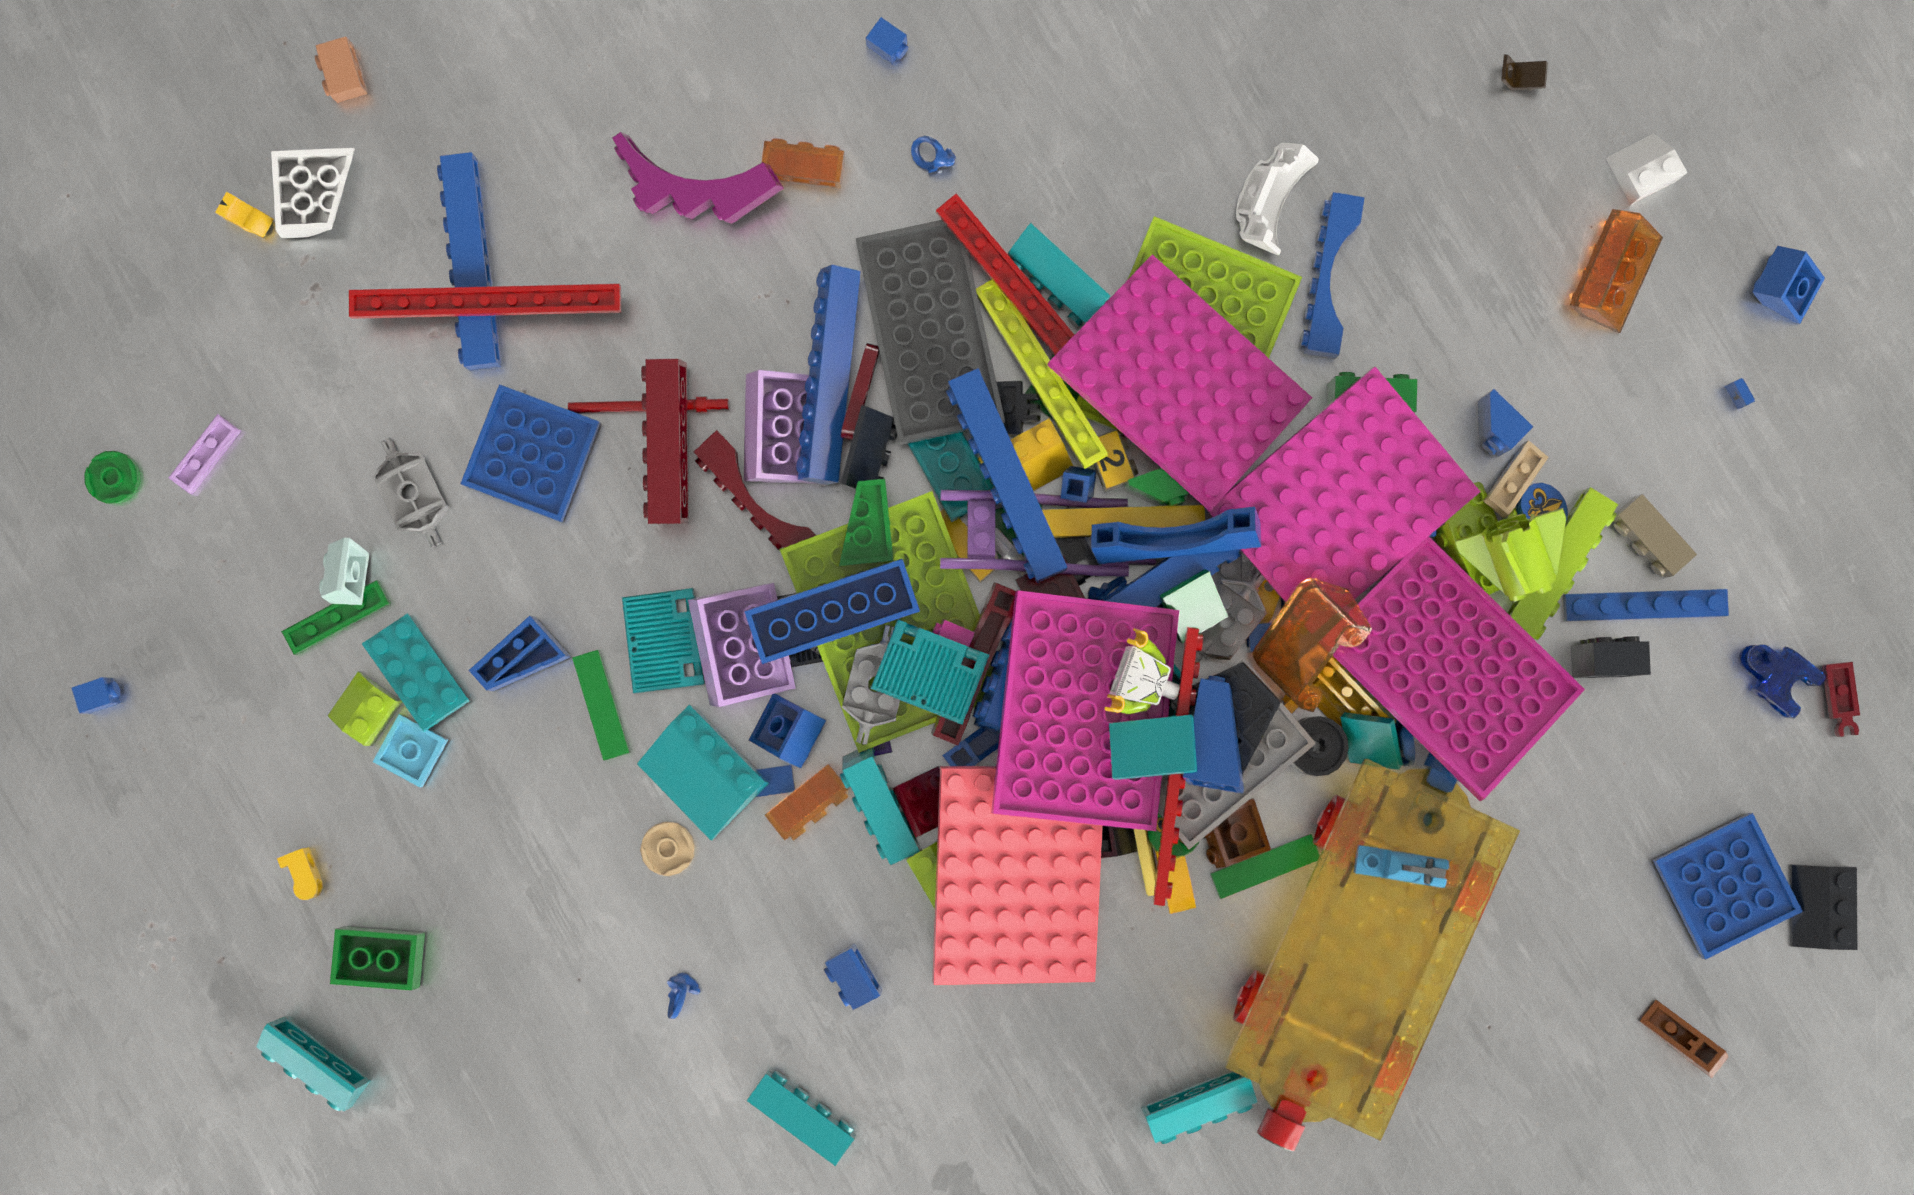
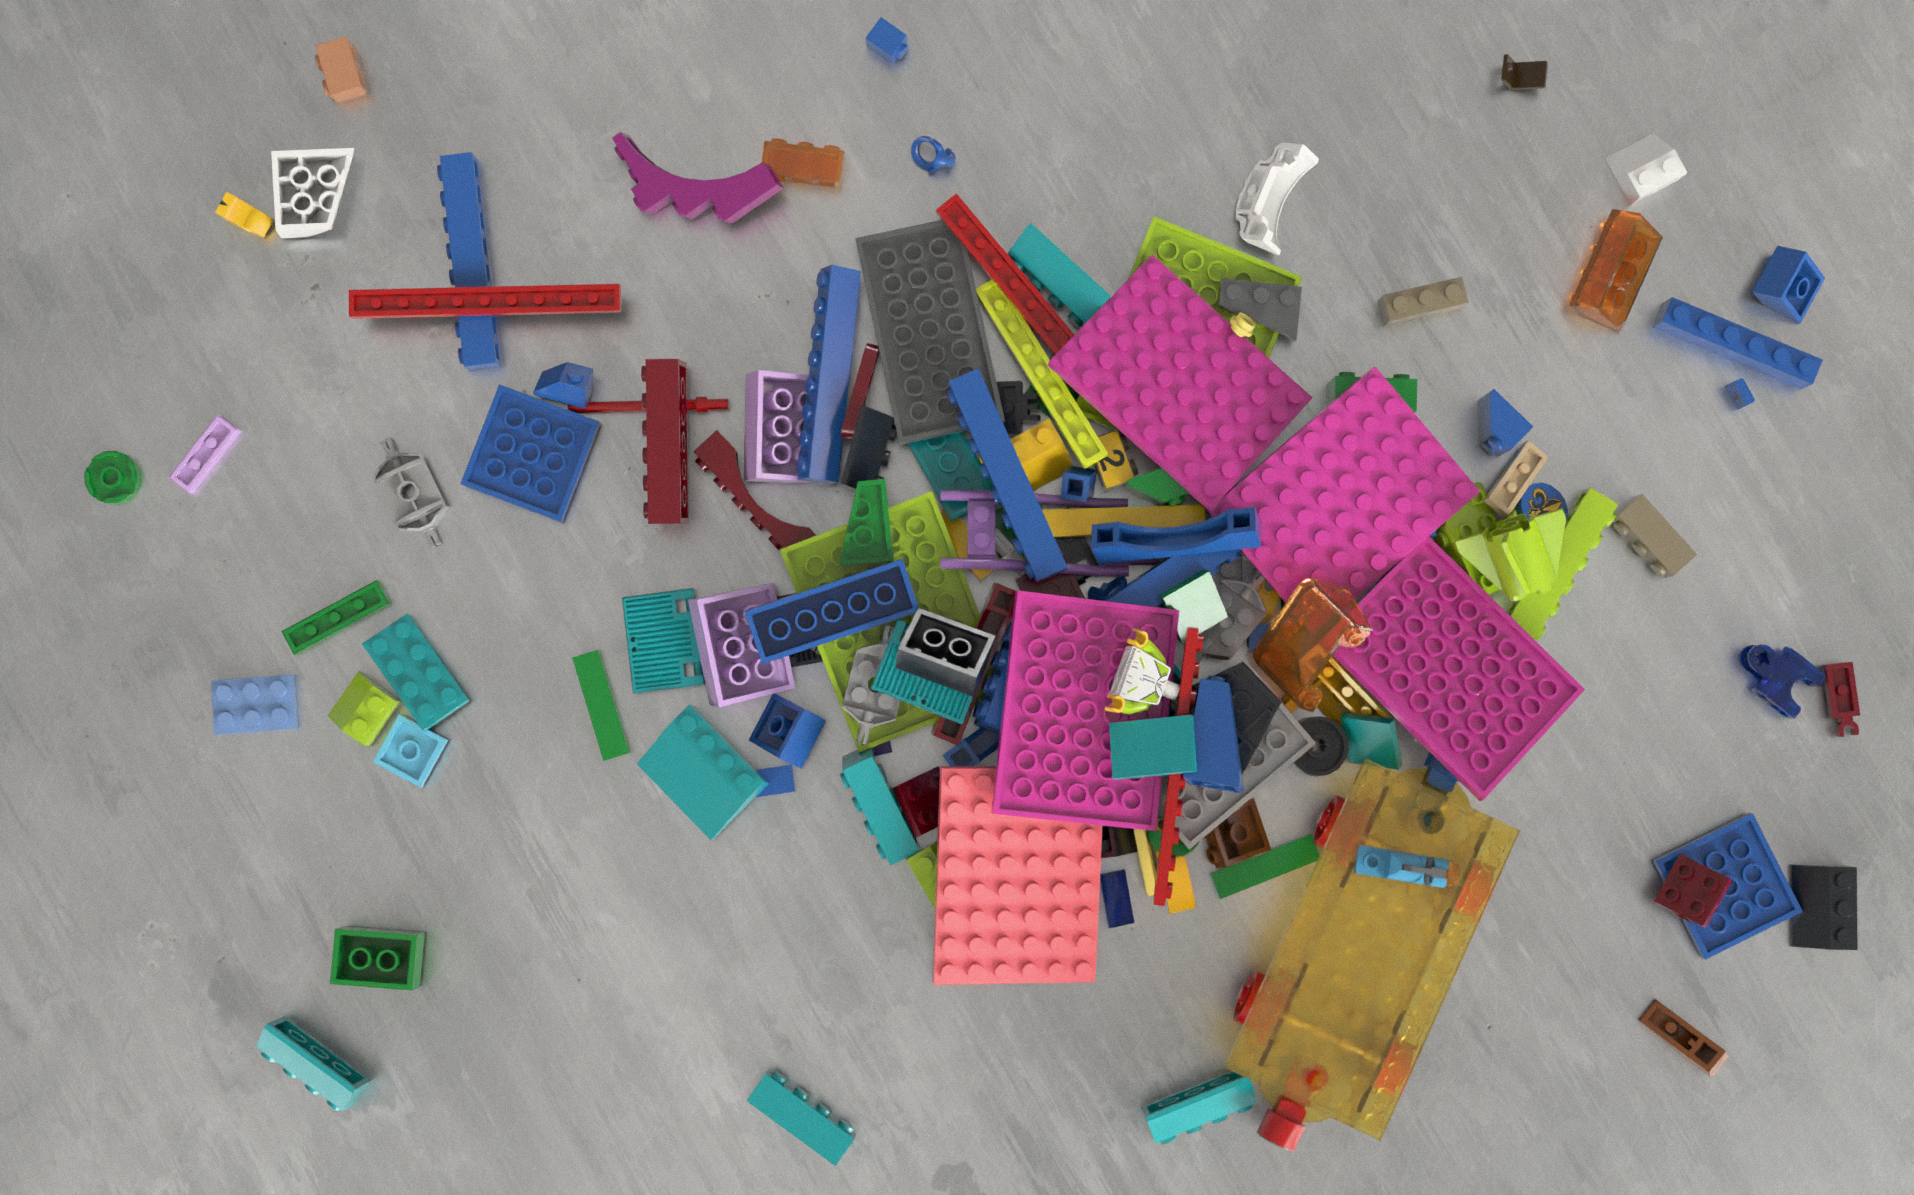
blue brick [71,677,121,714] -> none
yellow leg [277,847,323,900] -> none
light aqua slope [319,538,369,605] -> none
blue wedge [468,616,571,691] -> none
tan tile [640,821,695,876] -> none
blue piece [667,972,700,1019] -> none
clear orange brick [765,764,850,841] -> none
blue slope [824,943,882,1010] -> none
blue arch [1301,192,1365,359] -> none
blue tile [1394,717,1416,767] -> none
blue plate [1563,589,1729,622] -> none
black brick [1571,636,1651,678] -> none
none -> medium blue plate [211,674,298,735]
none -> blue slope [533,362,594,409]
none -> black slope [895,608,996,696]
none -> clear blue slope [1100,869,1135,929]
none -> dark grey wing [1218,278,1302,341]
none -> light yellow plate [1230,312,1256,337]
none -> dark tan brick [1378,277,1469,327]
none -> blue brick [1652,297,1823,389]
none -> dark red plate [1654,854,1732,929]

